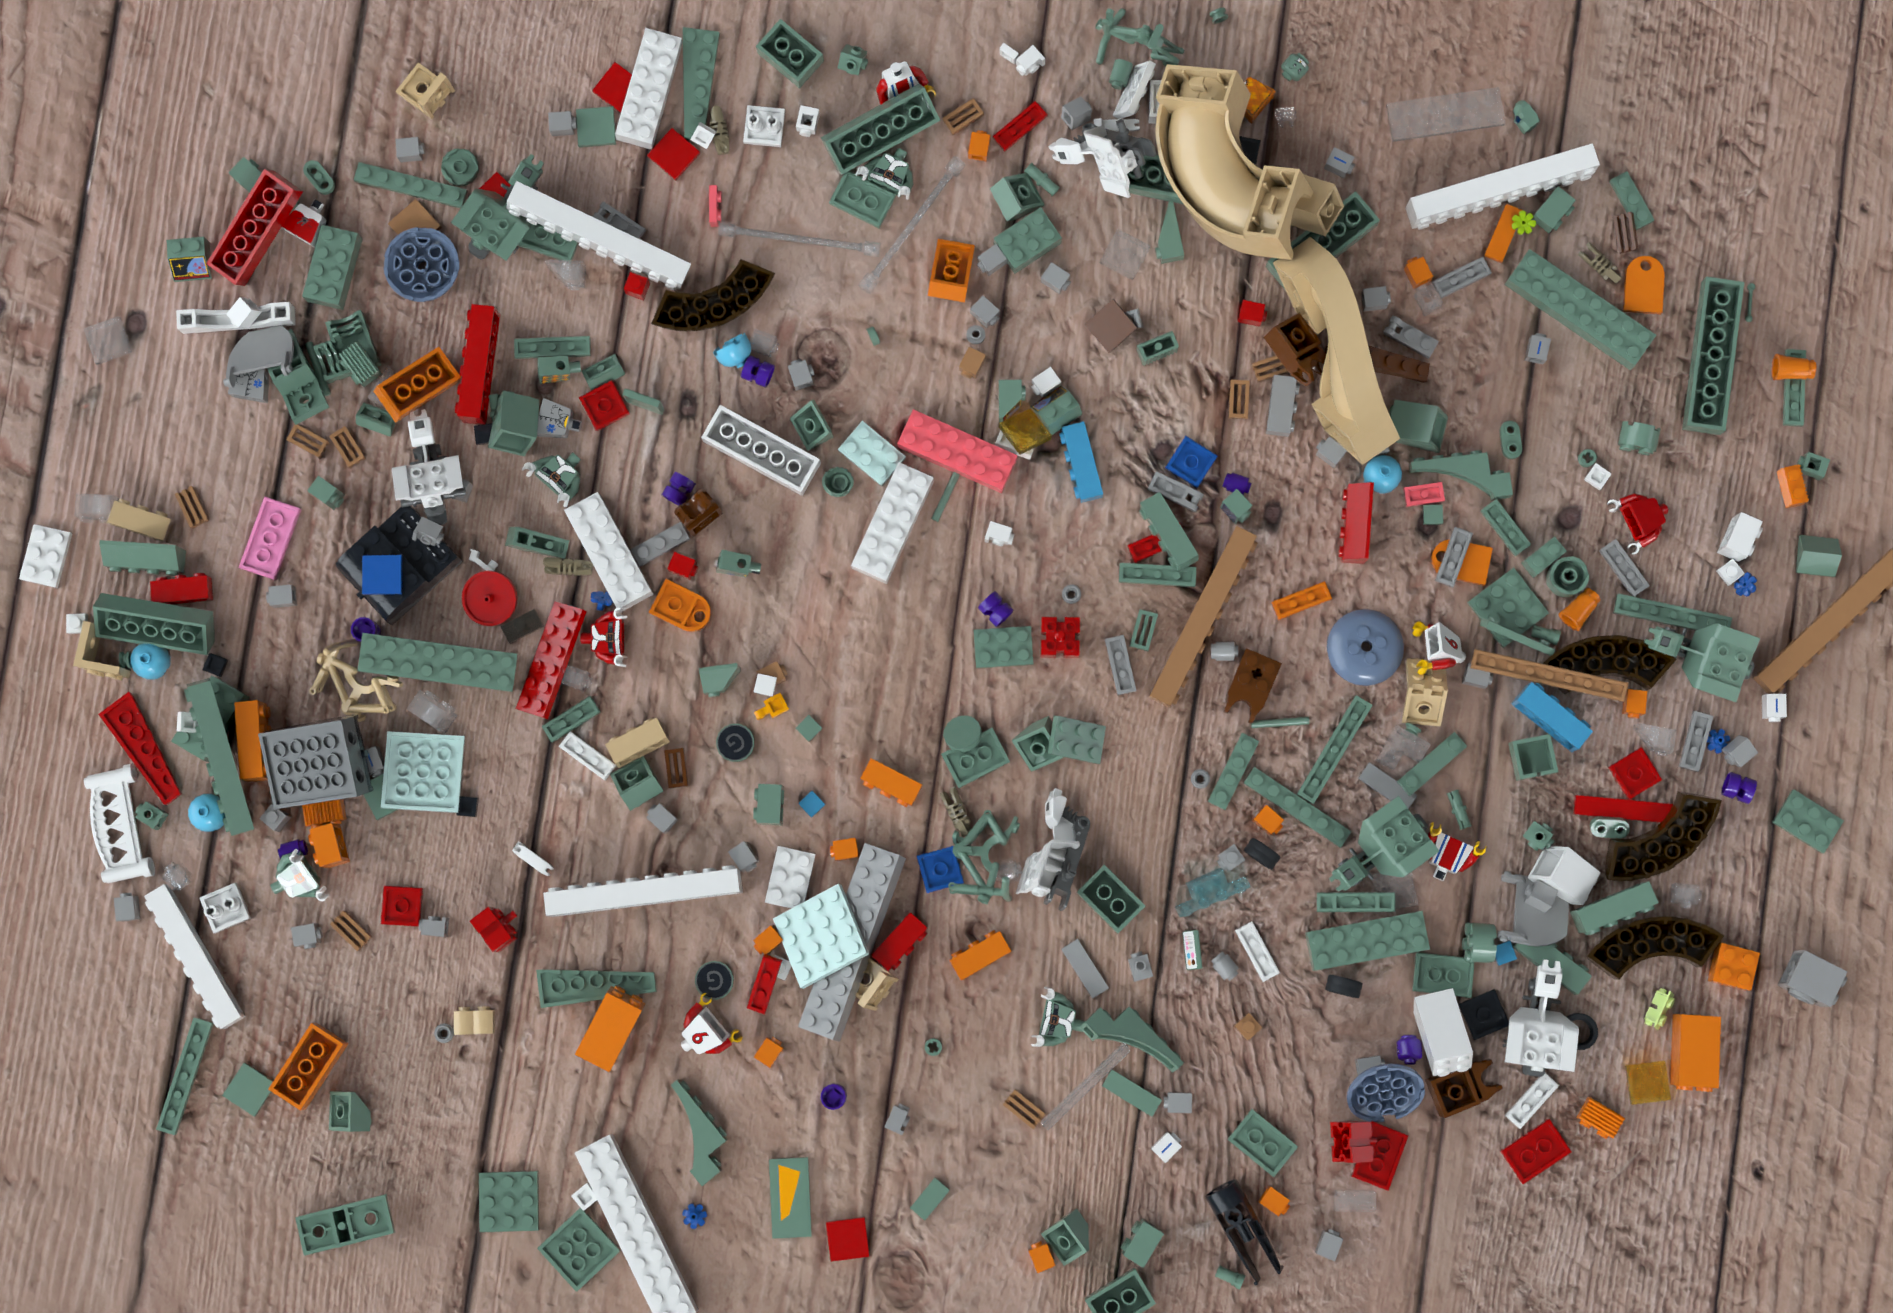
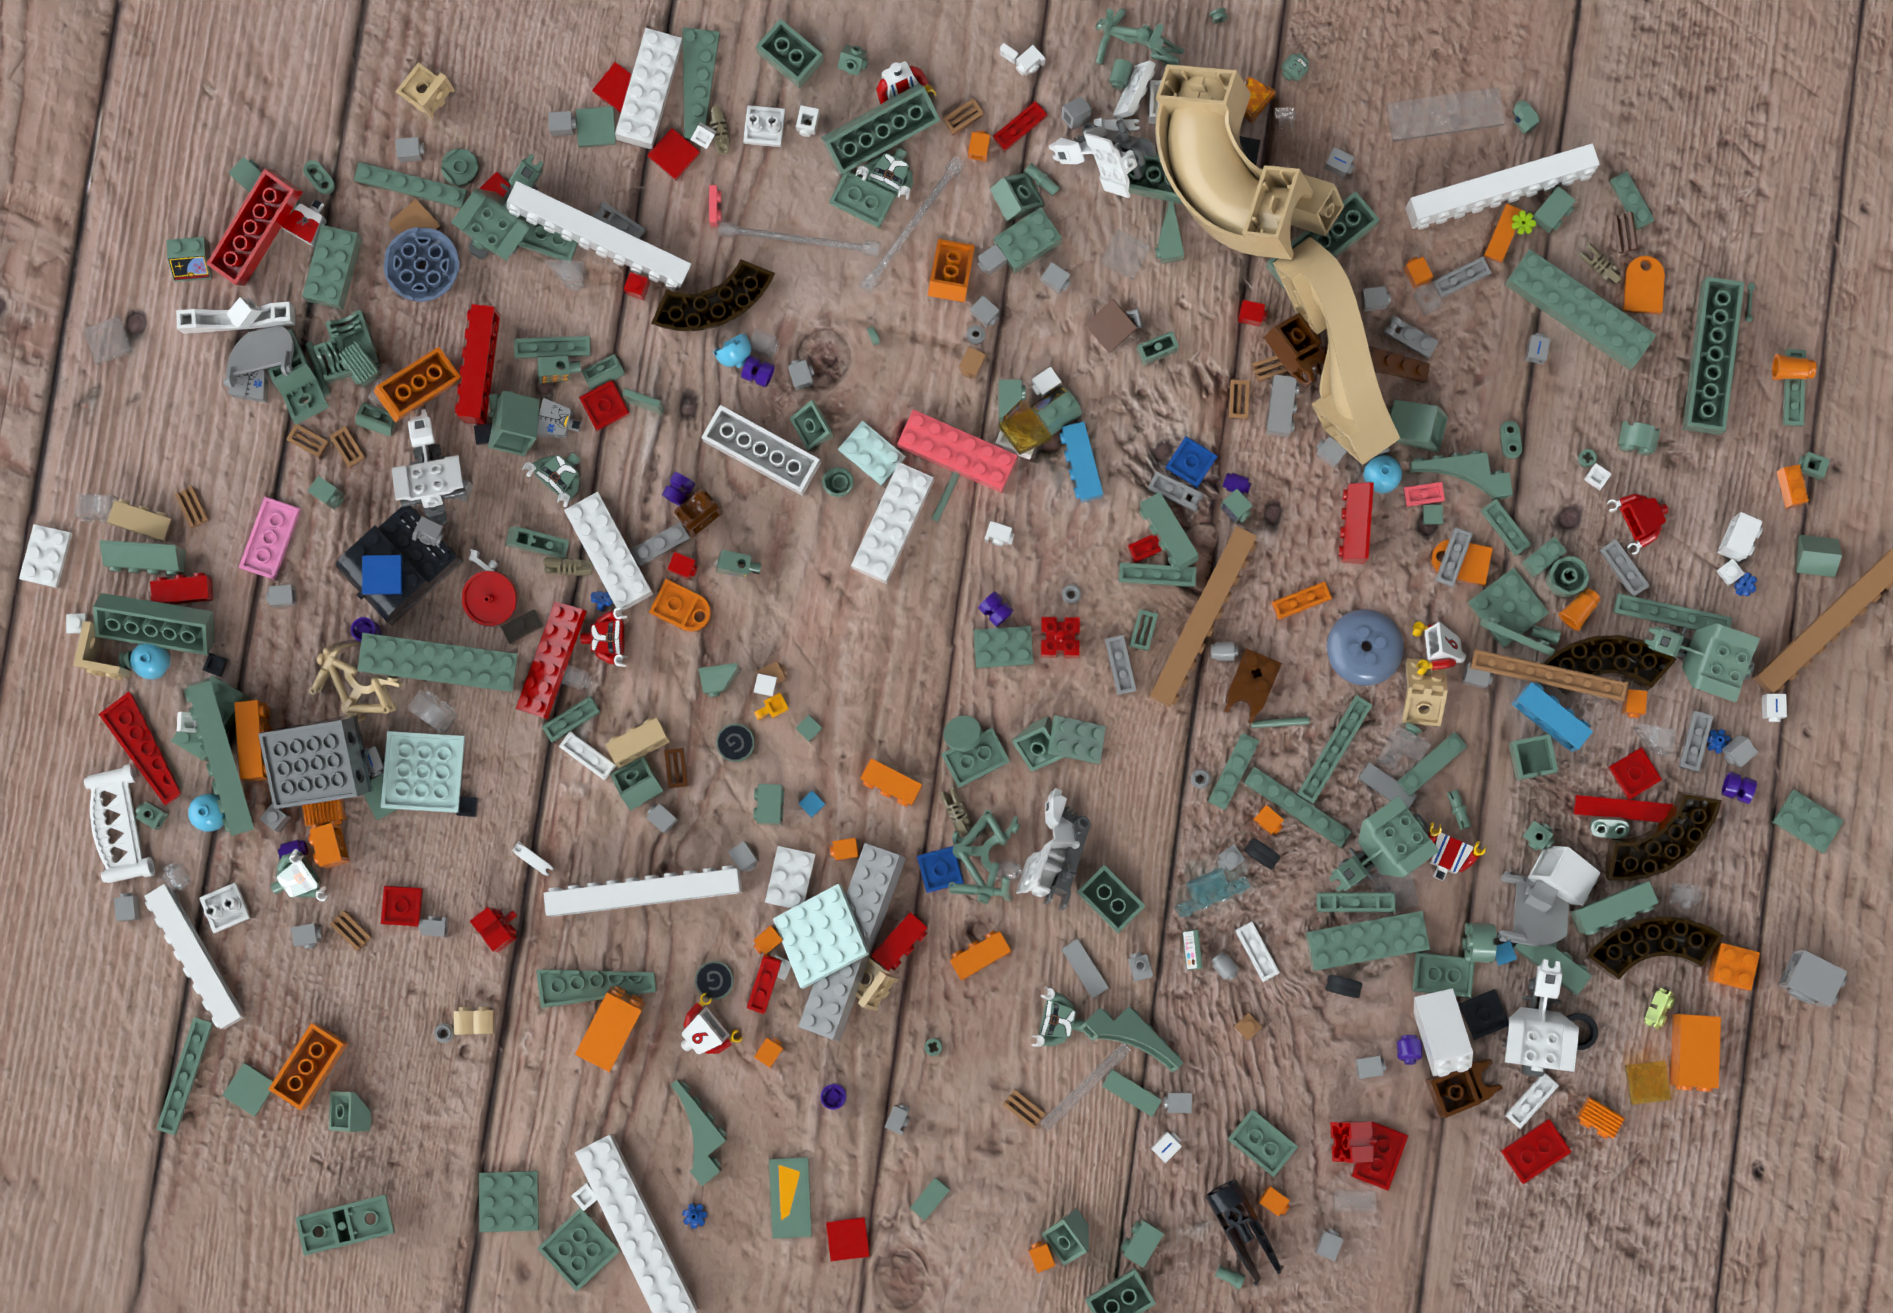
sand blue brick [1347,1063,1425,1122] -> none

